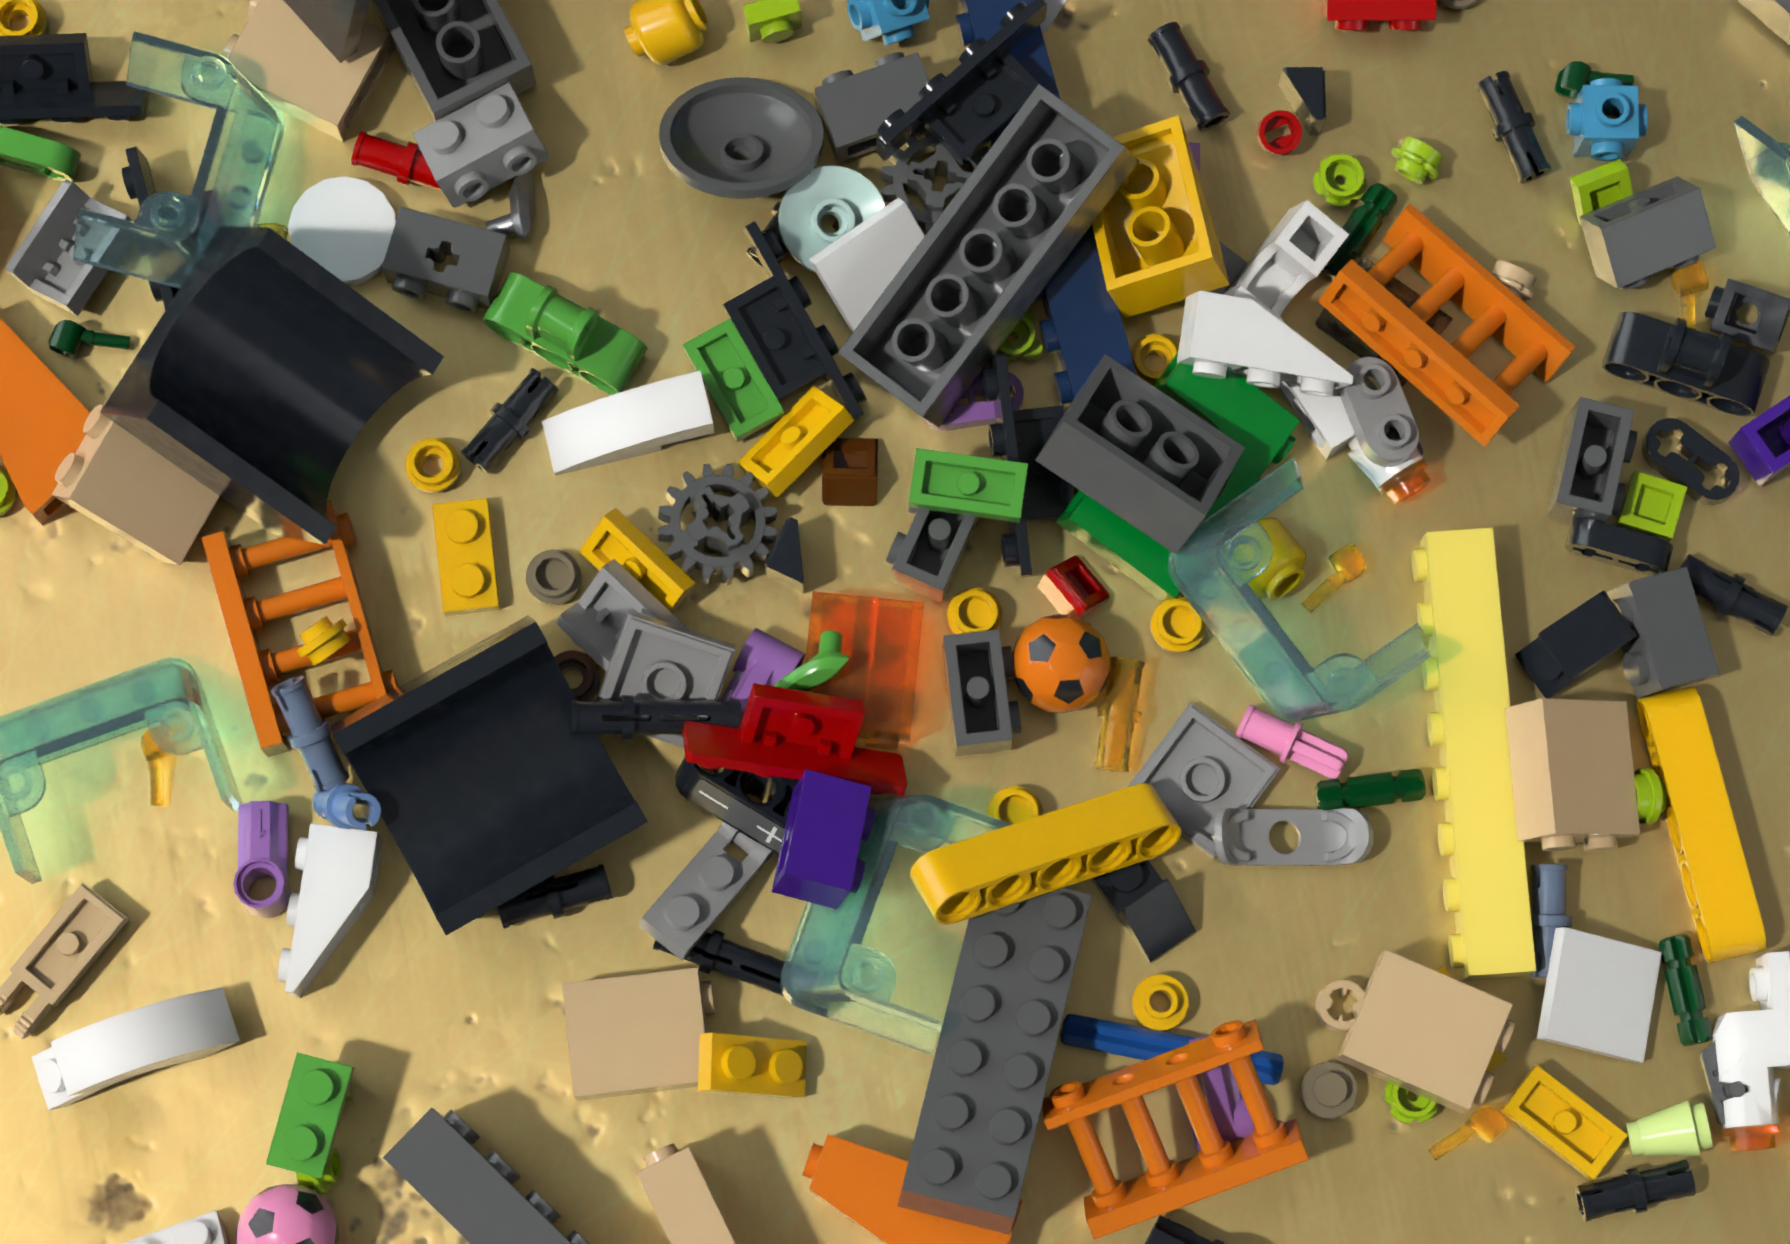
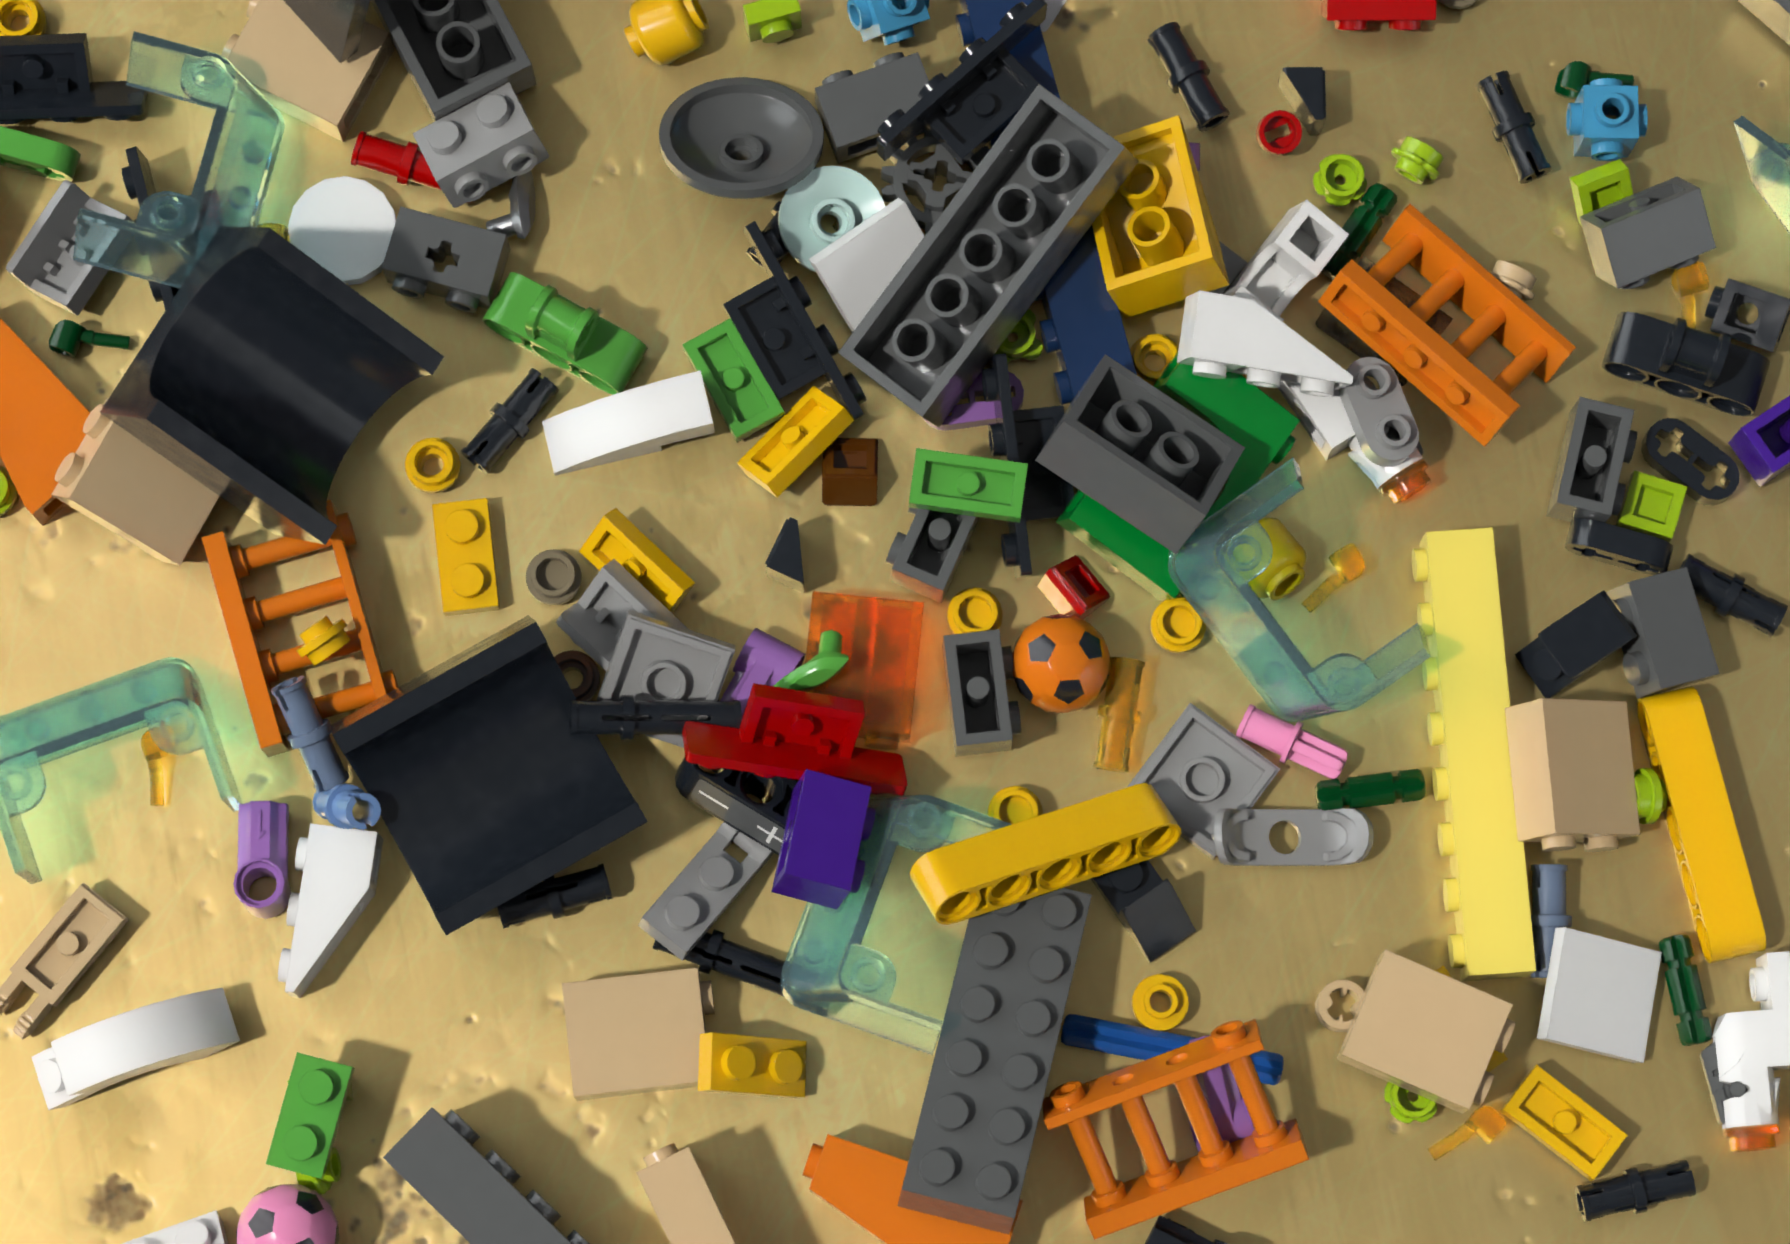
dark grey gear [658,464,778,585] -> none
dark tan plate [1300,1062,1358,1119] -> none
yellowish green cone [1626,1100,1713,1157] -> none

